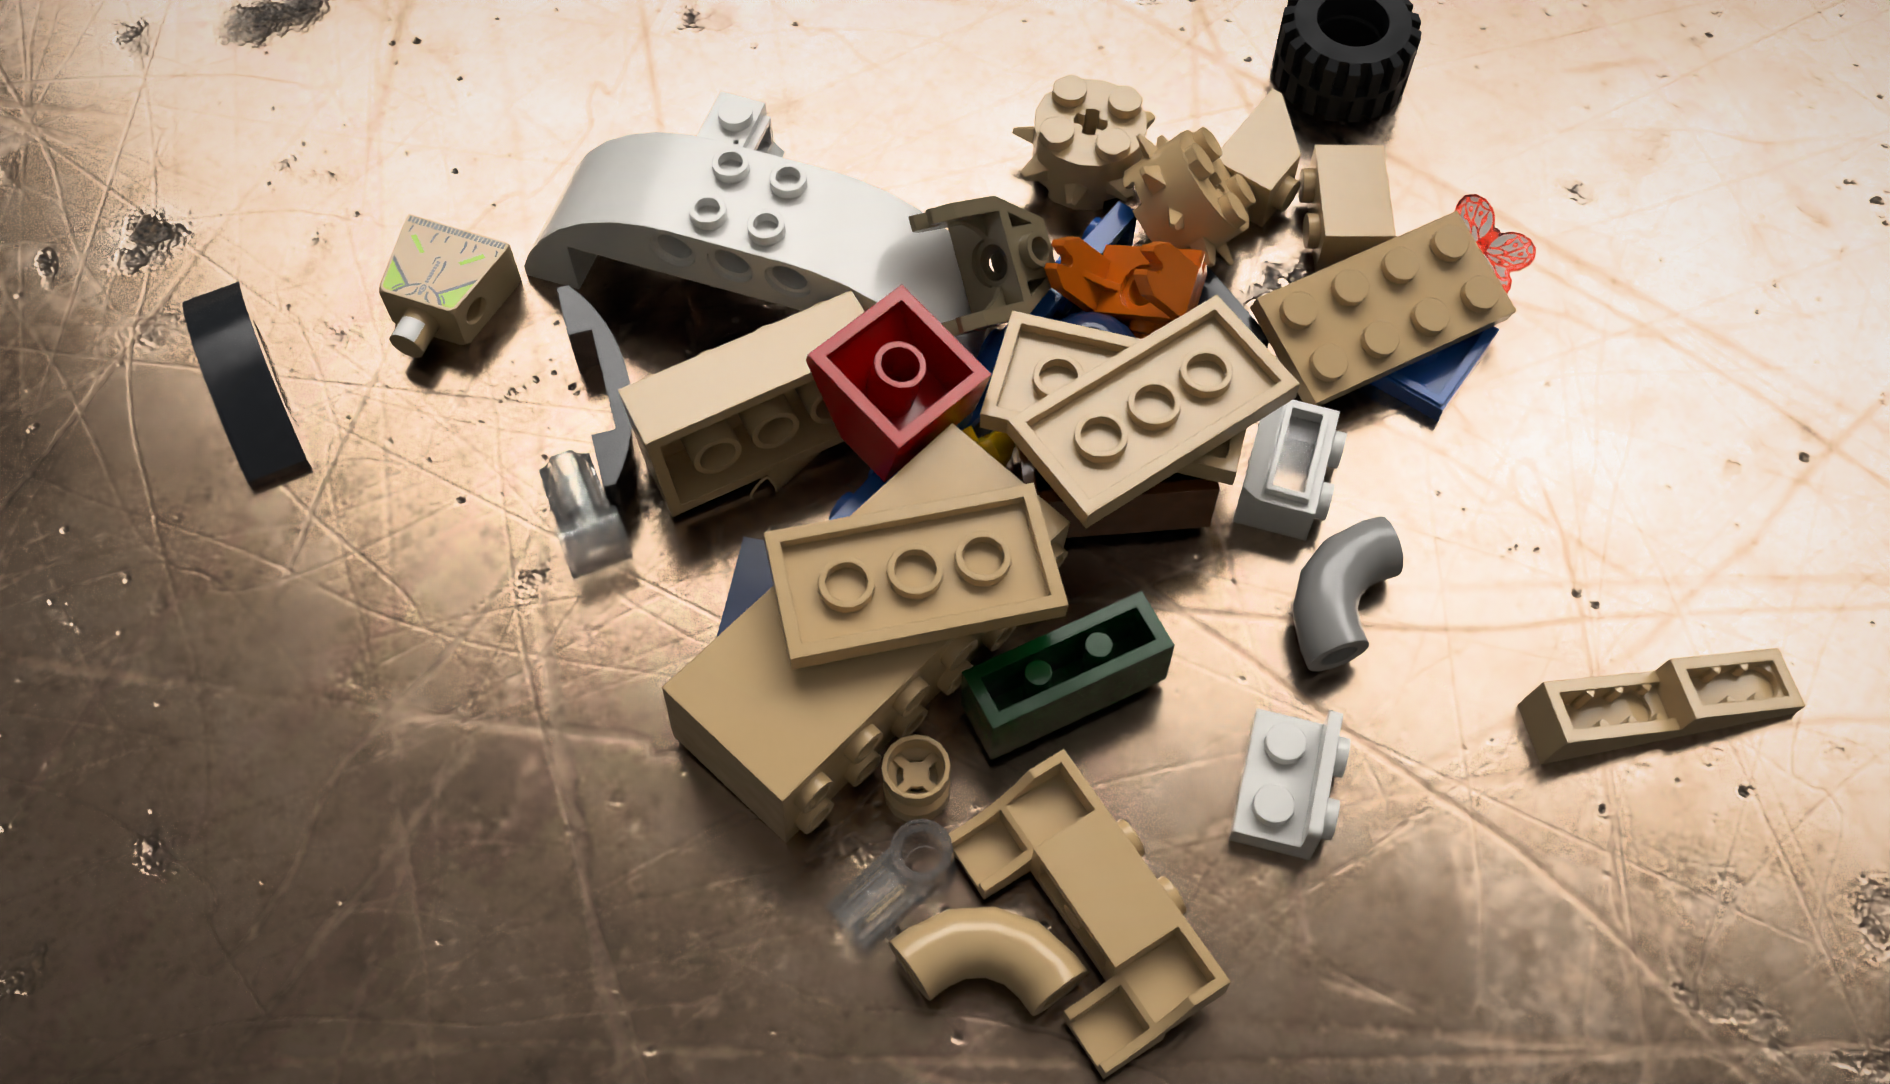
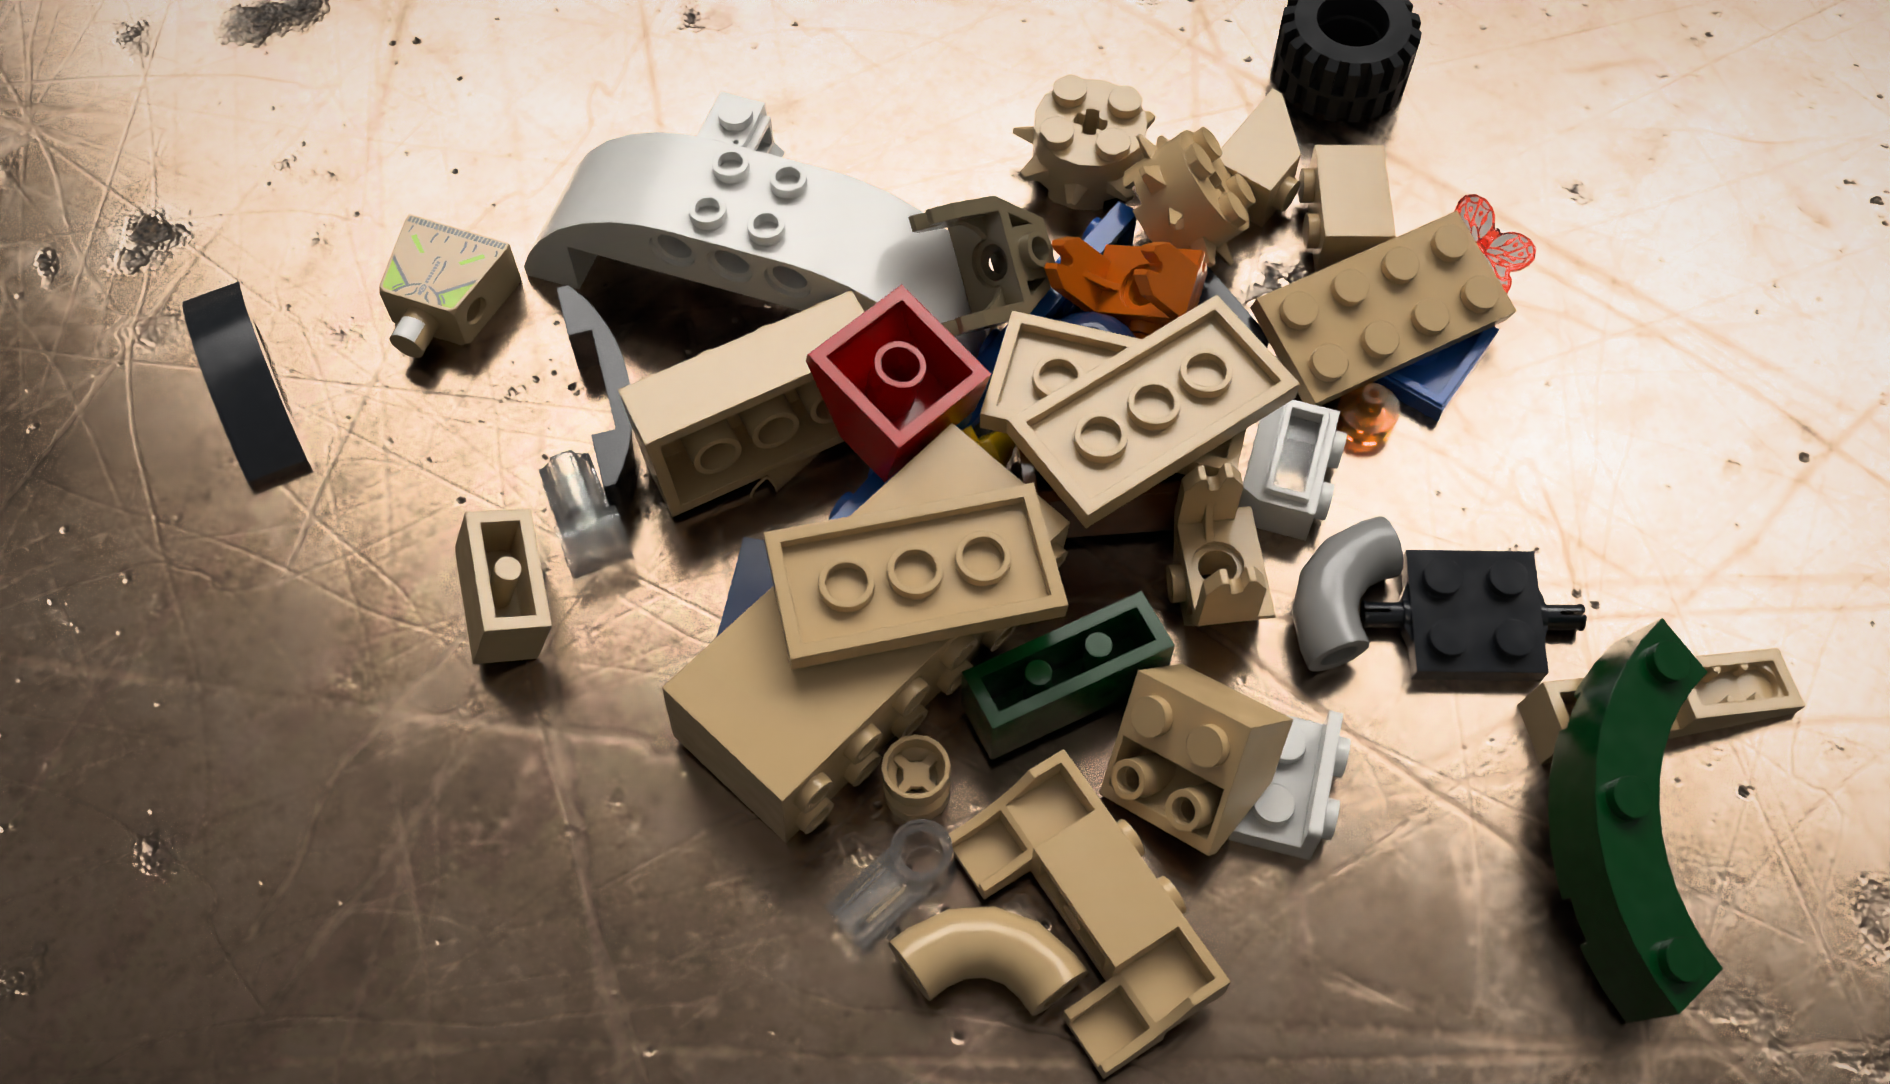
none -> tan brick [455,508,552,664]
none -> tan slope [1099,664,1293,856]
none -> tan piece [1166,463,1276,626]
none -> clear orange tile [1336,382,1400,446]
none -> black plate [1359,550,1587,681]
none -> dark green brick [1548,618,1723,1023]

